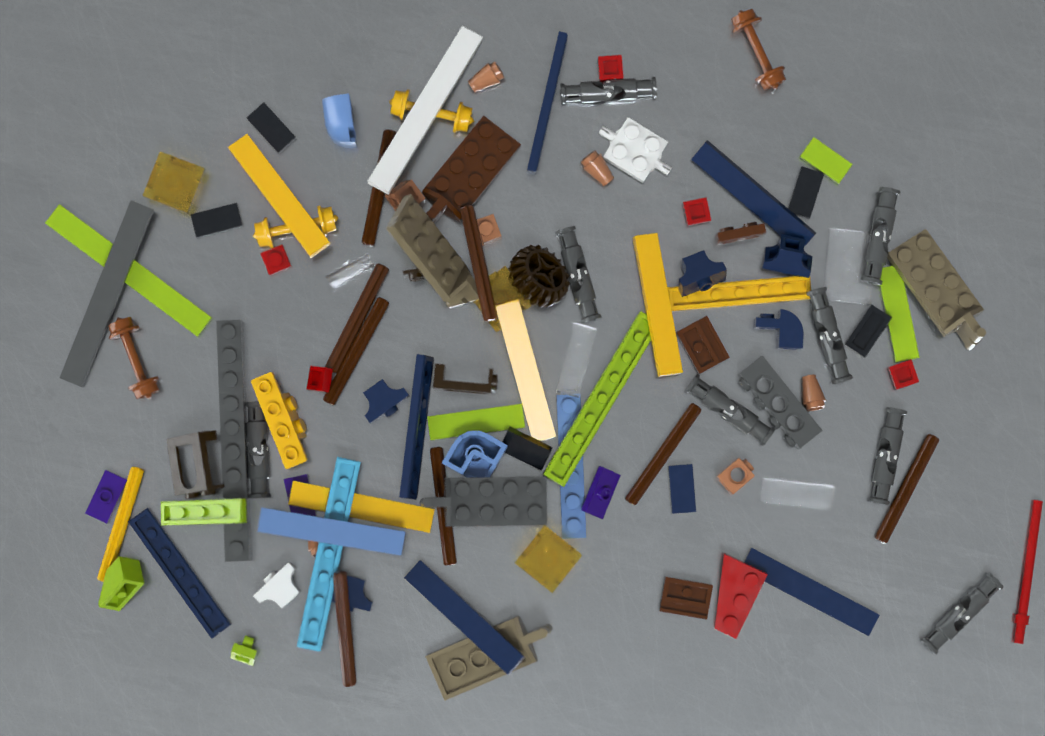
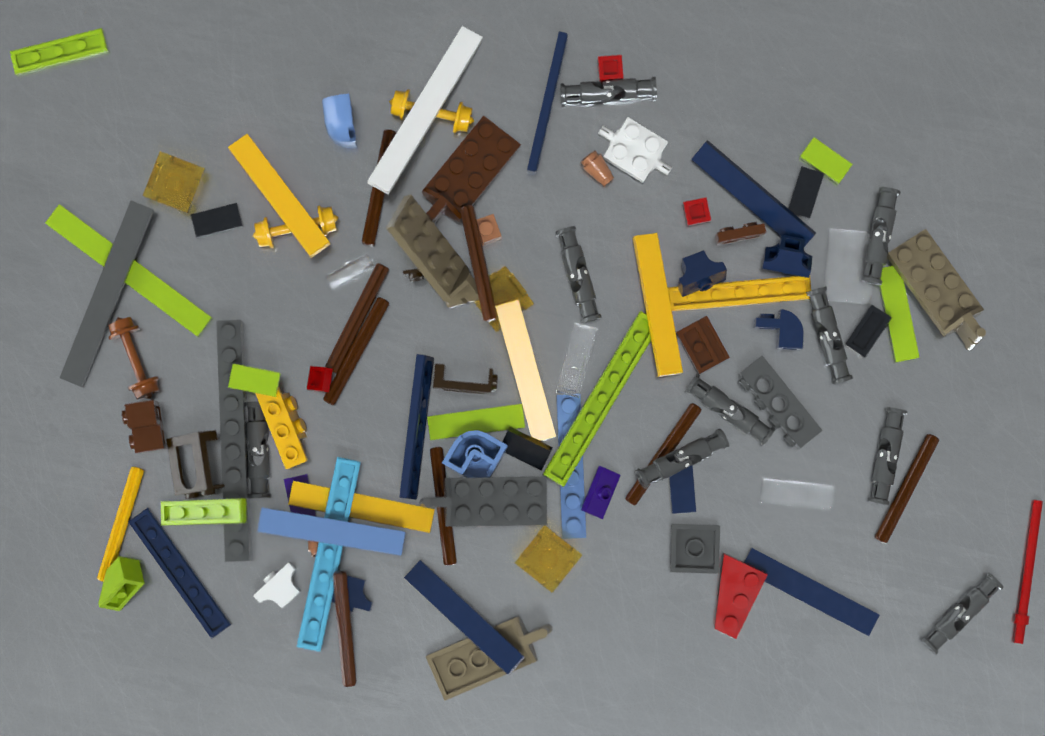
dark purple plate [85,470,127,524] -> none
lime tile [231,635,257,666] -> none
black tile [247,102,296,154] -> none
red plate [260,244,292,276] -> none
dark blue brick [363,379,410,424] -> none
nougat brick [385,179,426,211] -> none
nougat cone [468,61,505,93] -> none
dark brown gear [508,245,570,308] -> none
reddish brown plate [659,577,713,620] -> none
nougat brick [716,458,755,495] -> none
dark orange piece [731,9,786,91] -> none
nougat cone [802,375,826,411] -> none
red plate [888,359,919,390] -> none
none -> lime tile [10,28,109,75]
none -> reddish brown brick [122,400,167,454]
none -> lime tile [228,364,281,397]
none -> dark grey piece [635,429,729,489]
none -> dark grey plate [670,524,720,574]

